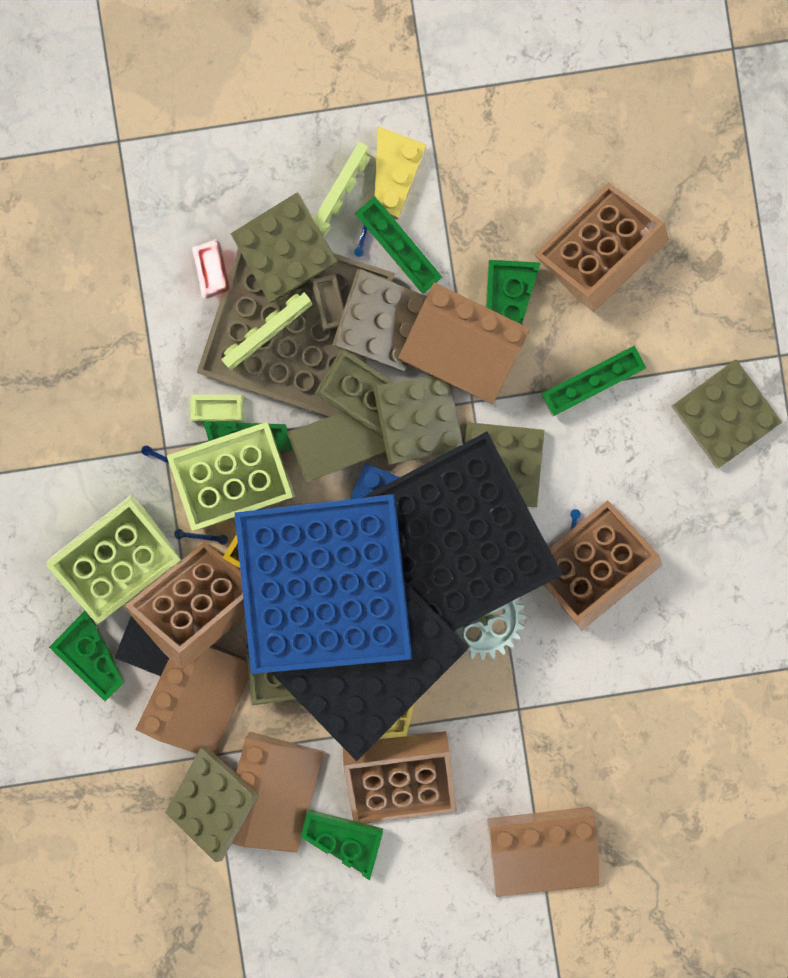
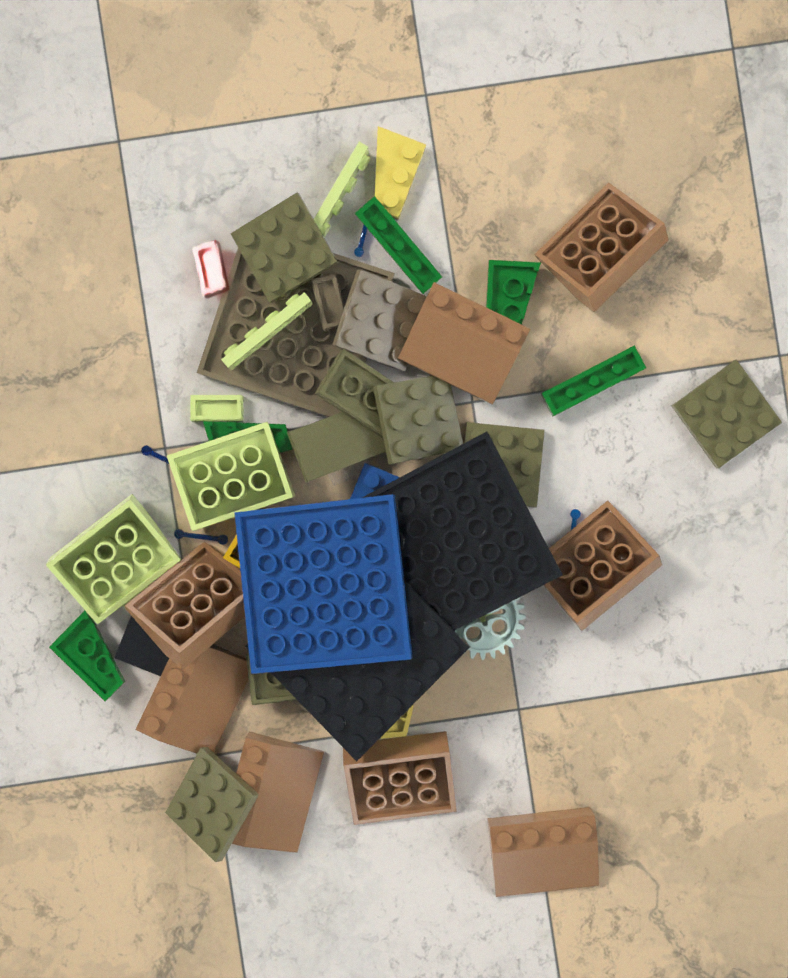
green wing [301,809,383,881] -> none

